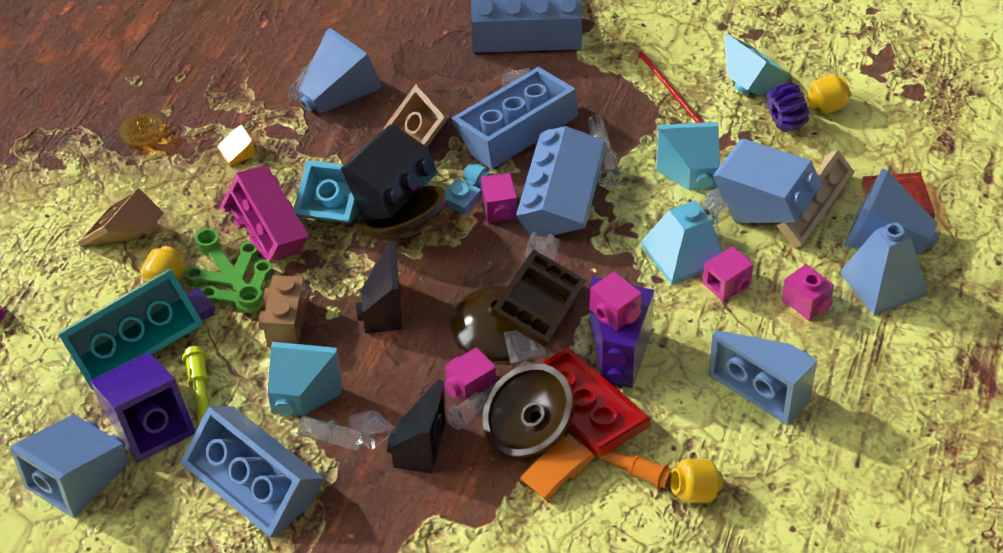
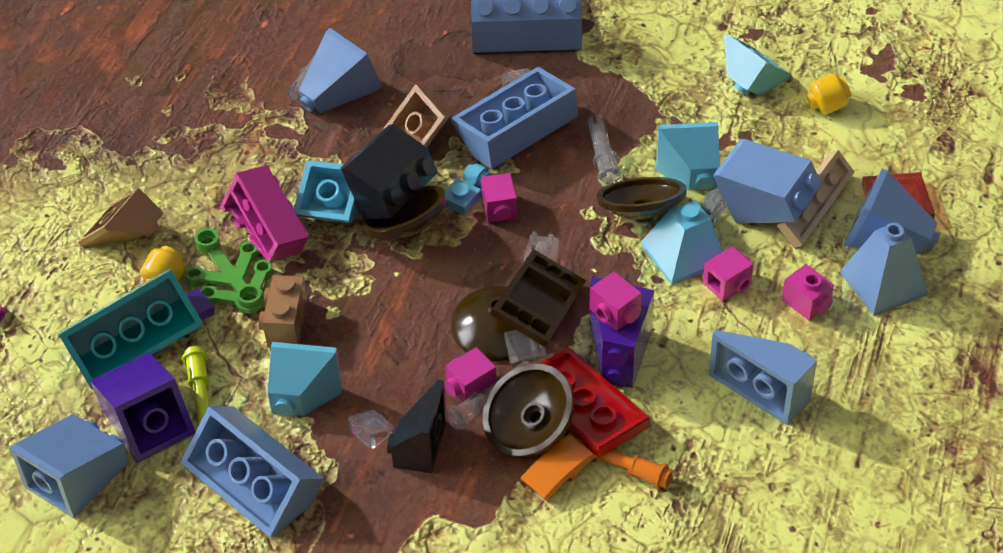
clear yellow gear [119,114,166,150] -> none
slope [217,125,255,166] -> none
clear axle [298,416,364,450] -> none
black slope [356,242,403,333] -> none
medium blue slope [516,126,607,240] -> none
red piece [638,51,703,123] -> none
yellow head [670,459,723,503] -> none
dark purple gear [766,82,810,132] -> none
none -> dark brown dish [596,177,687,223]

